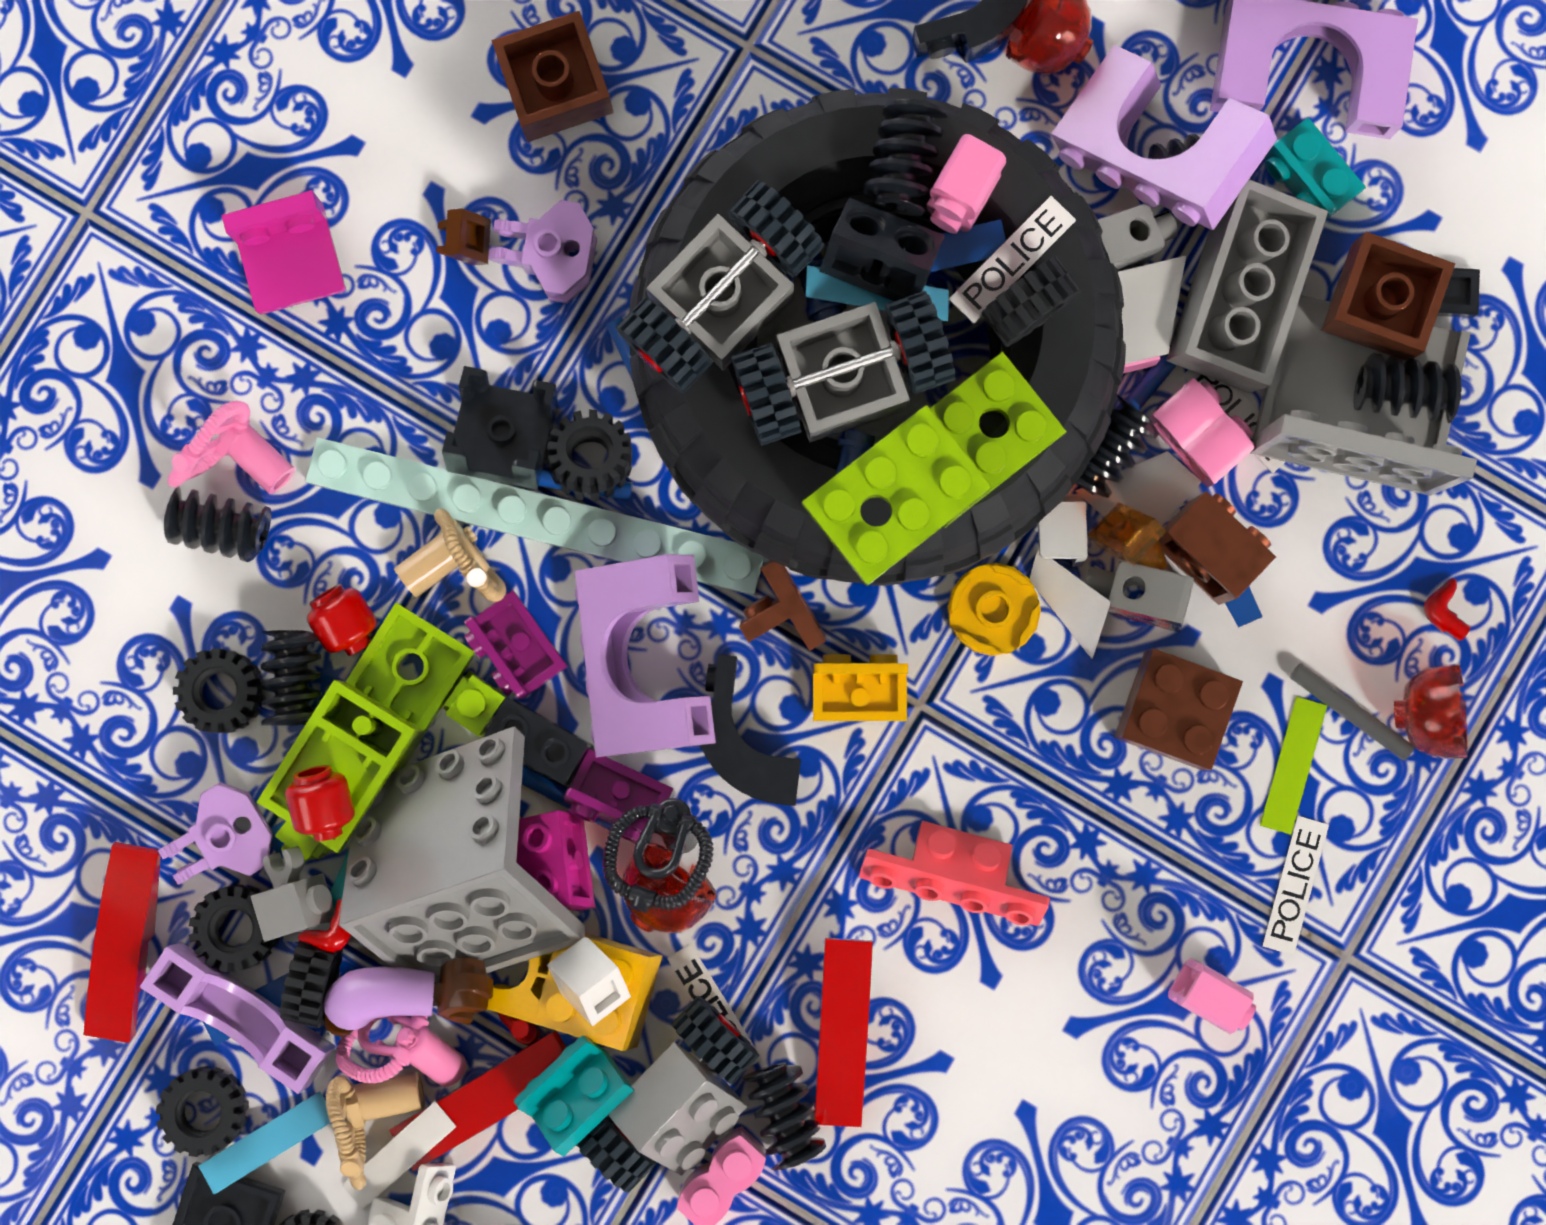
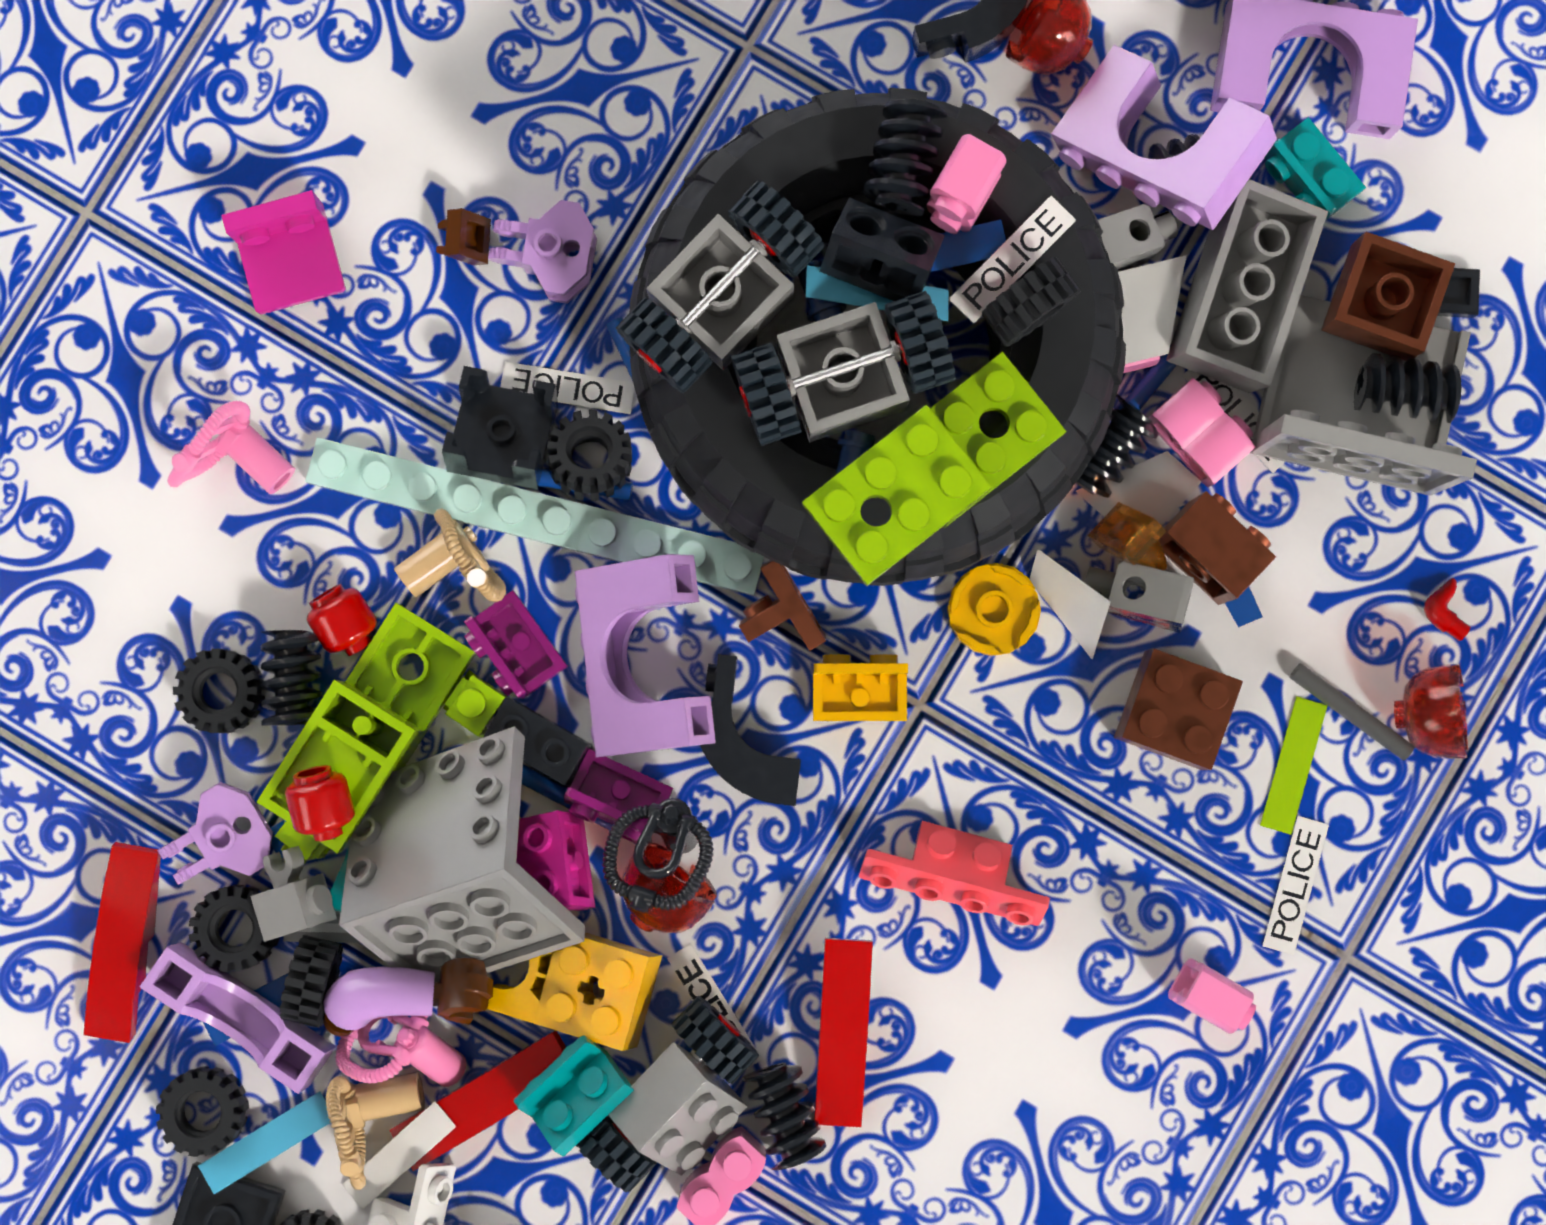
black piece [164,486,271,563] -> none
red animal [298,899,351,952] -> none
copper brick [491,10,614,143] -> none
red animal [498,1013,540,1046] -> none
white panel [547,937,631,1026] -> none
white panel [1034,502,1088,567] -> none
none -> white sticker [500,361,635,414]

